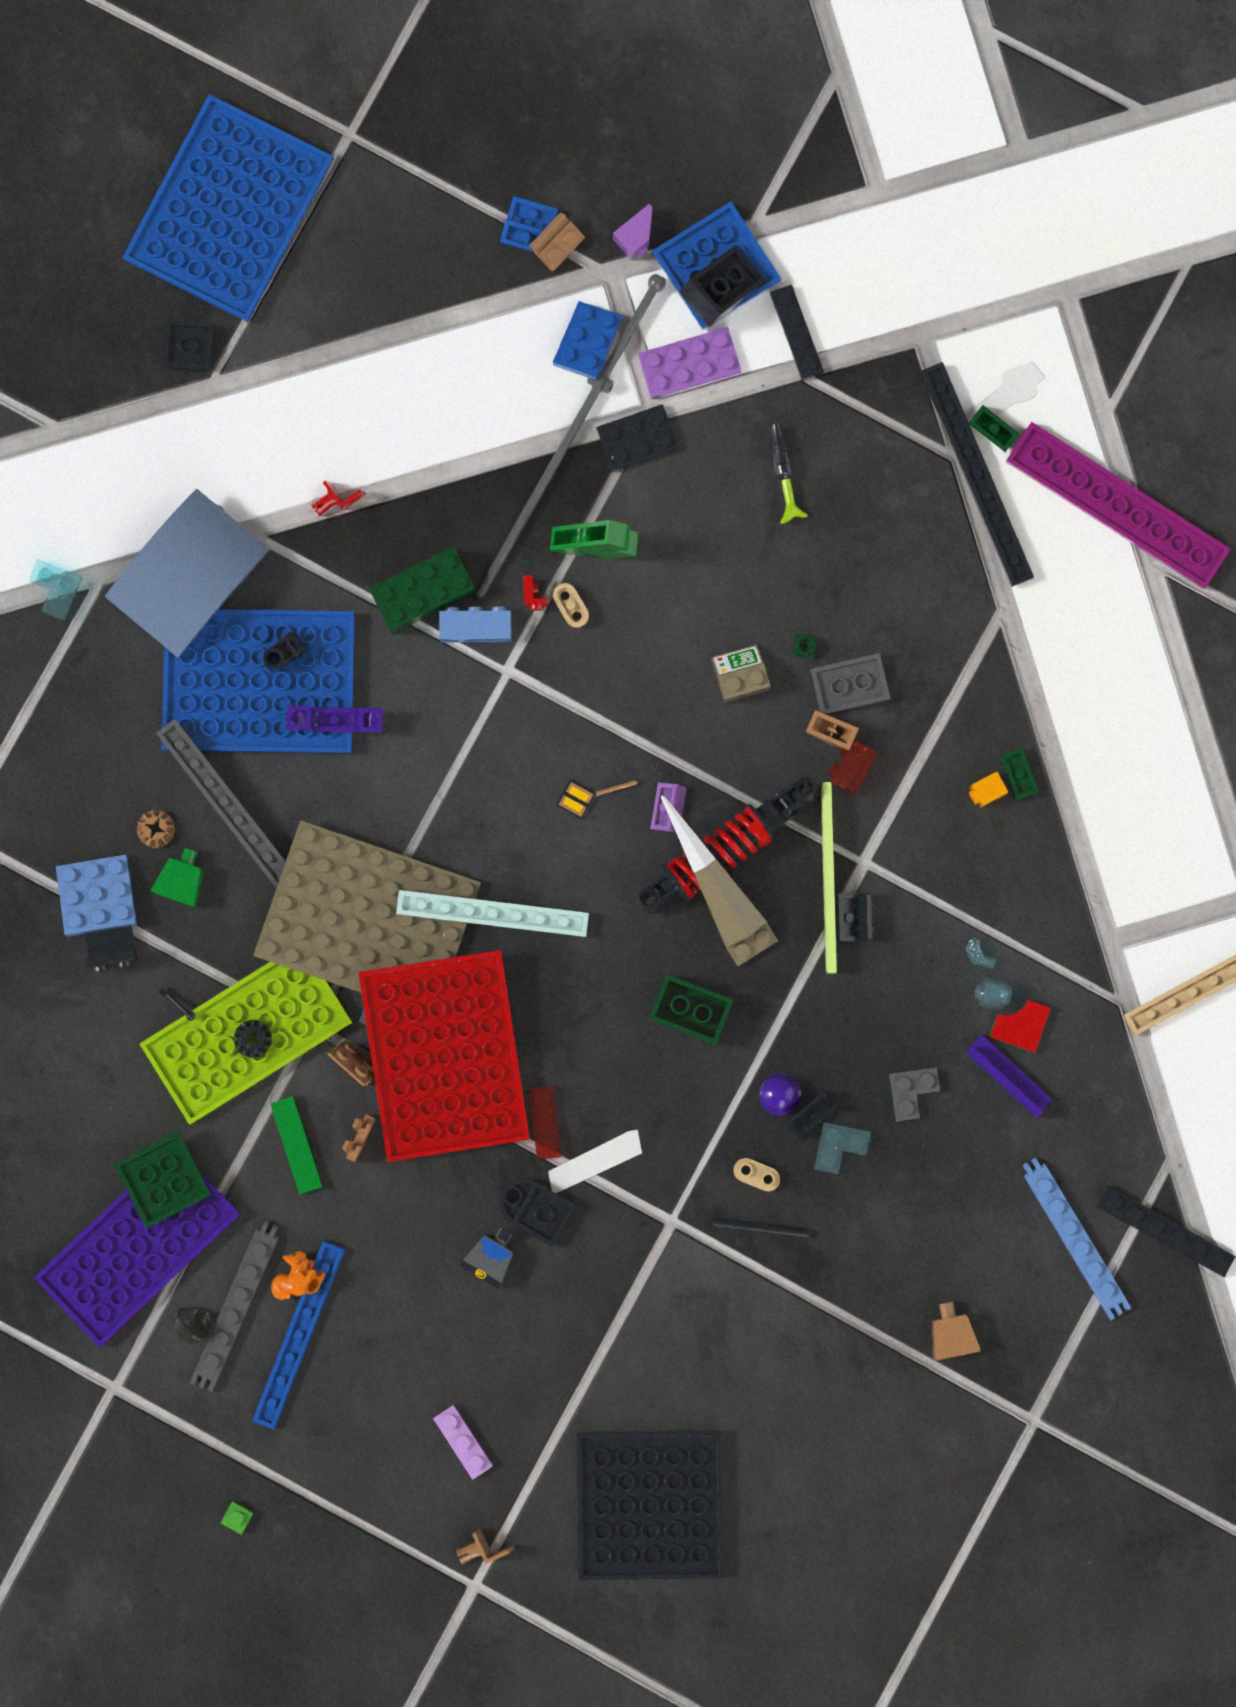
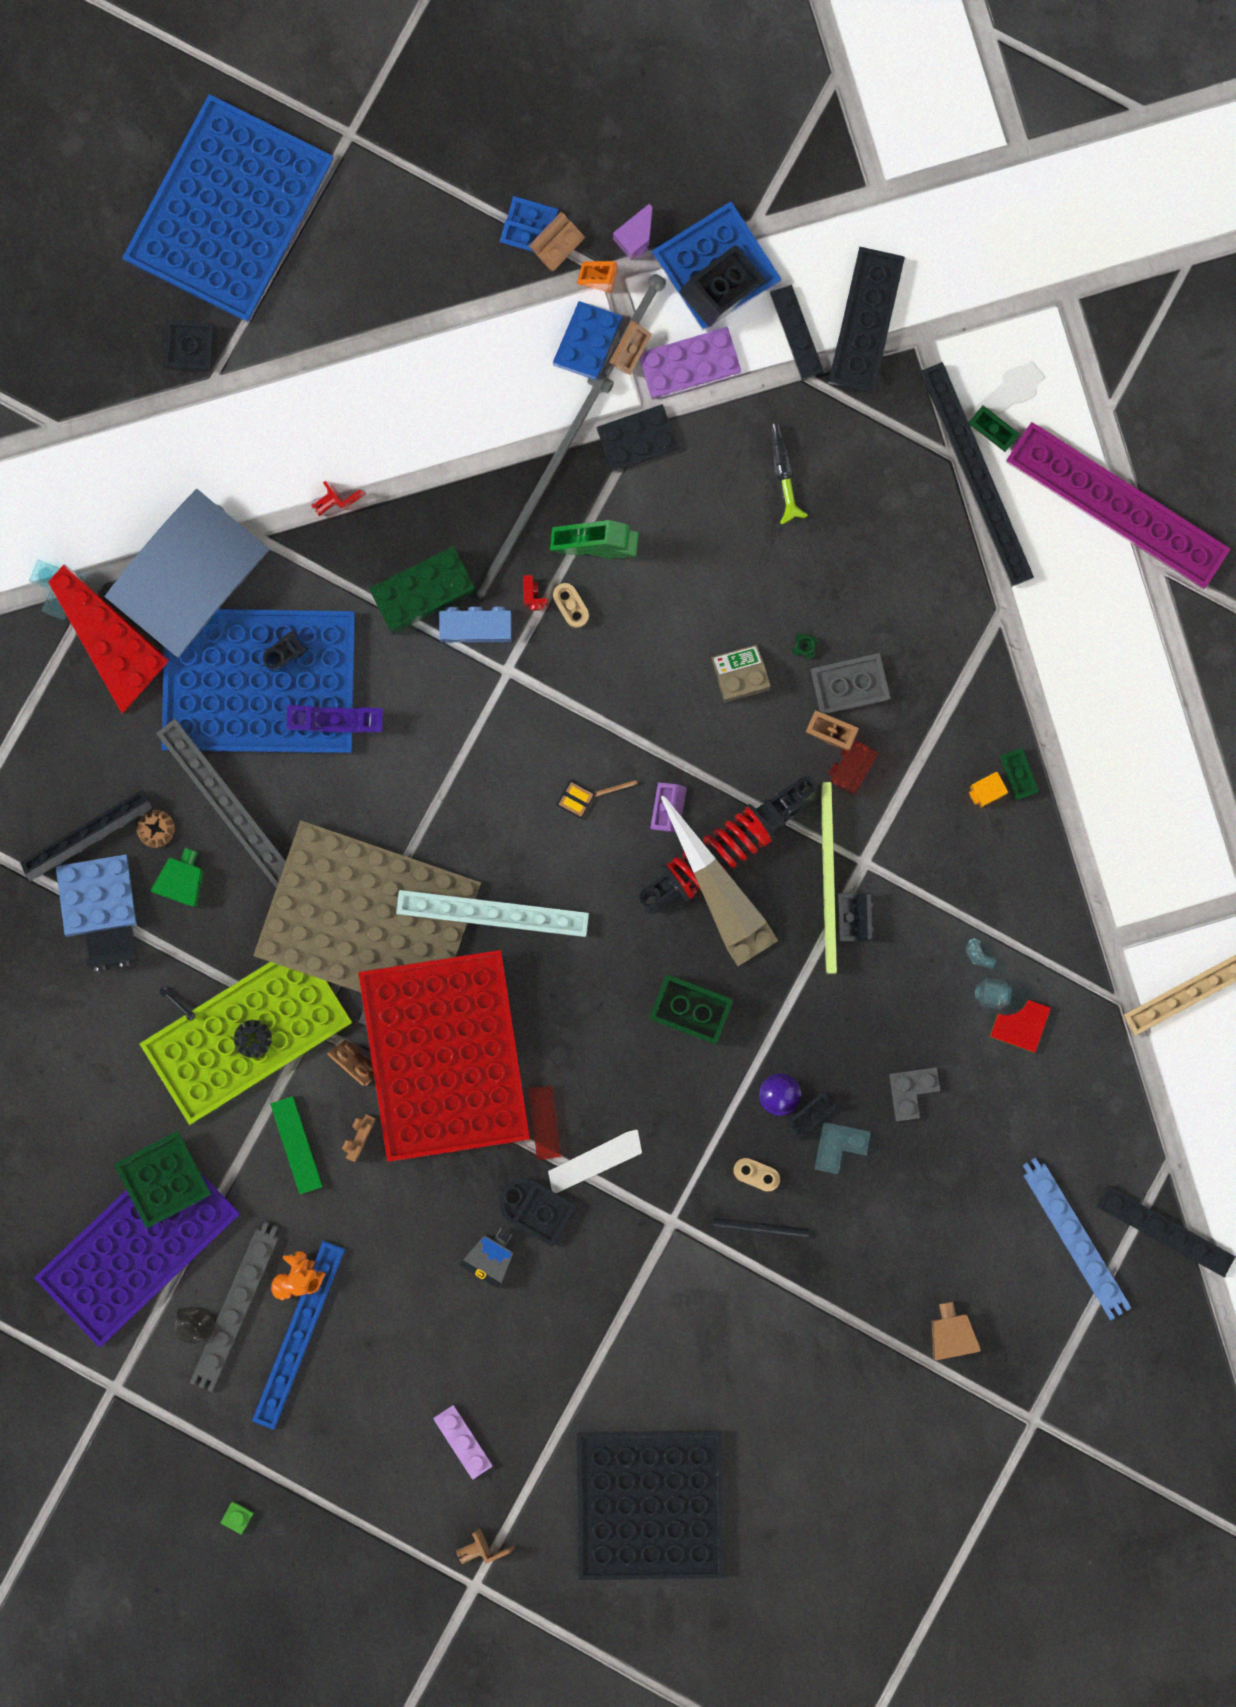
dark purple fence [965,1035,1052,1118] -> none
none -> black plate [20,790,153,881]
none -> red wing [48,564,170,713]
none -> orange slope [577,261,618,293]
none -> medium nougat plate [609,321,652,375]
none -> black plate [828,246,905,394]

